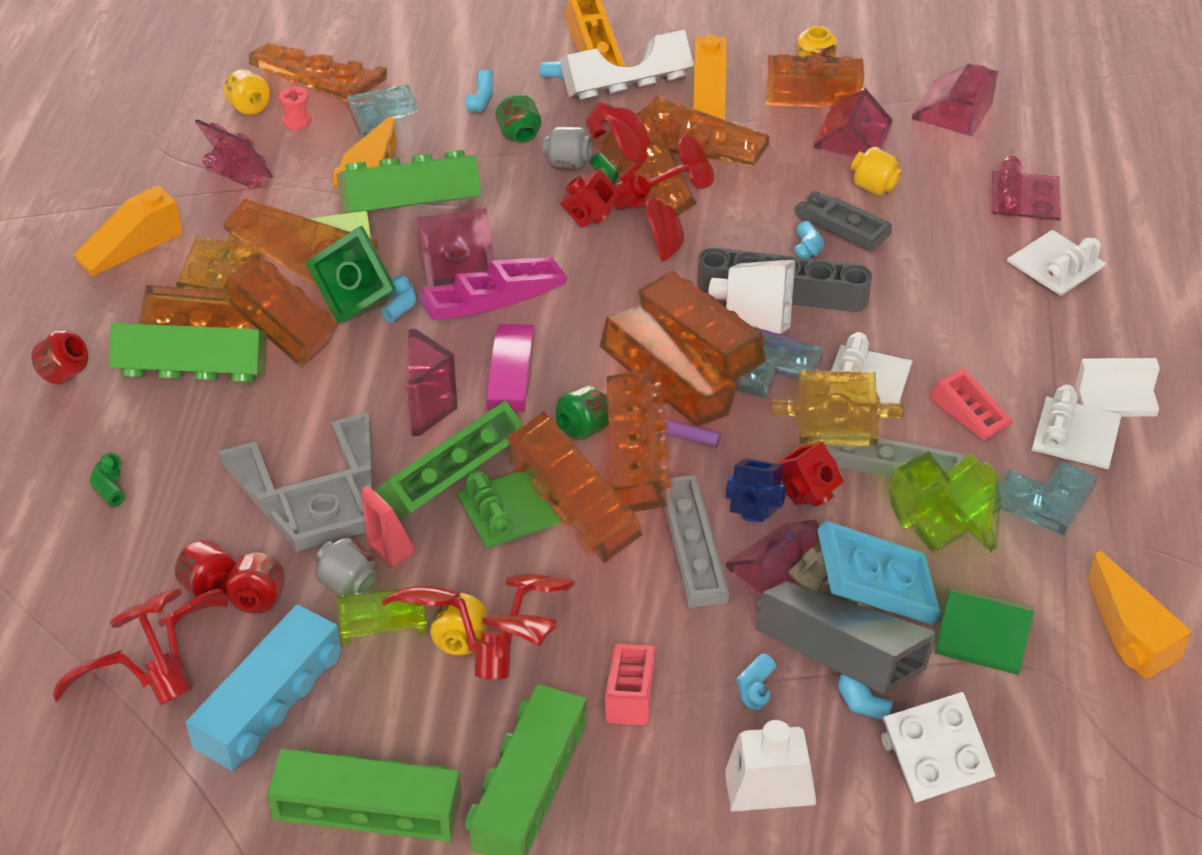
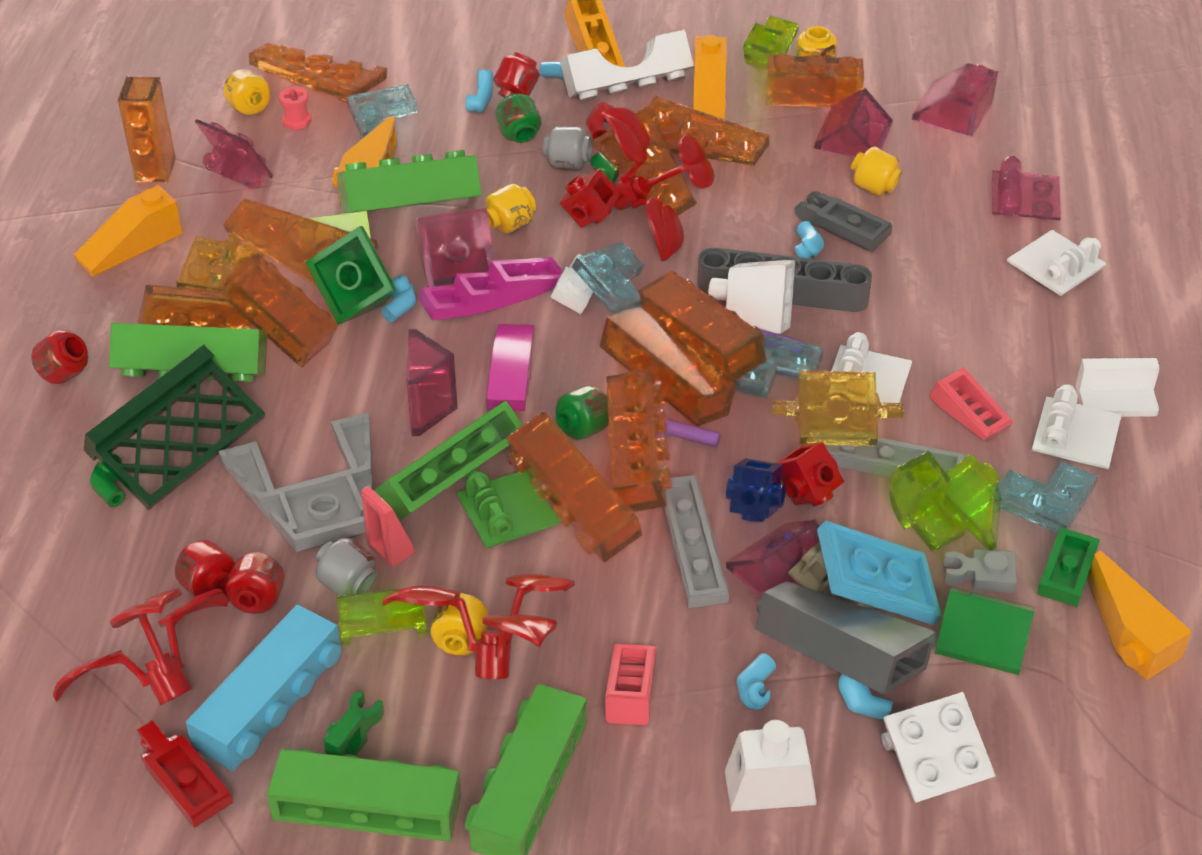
none -> dark green fence [84,344,265,510]
none -> clear orange brick [118,76,176,183]
none -> red hinge [137,720,233,828]
none -> green plate [323,690,384,756]
none -> yellow head [483,184,536,234]
none -> red head [493,52,540,98]
none -> white plate [550,254,599,314]
none -> clear light blue plate [571,242,645,317]
none -> clear neon green brick [743,15,799,73]
none -> light grey plate [943,549,1017,593]
none -> green plate [1037,527,1100,607]

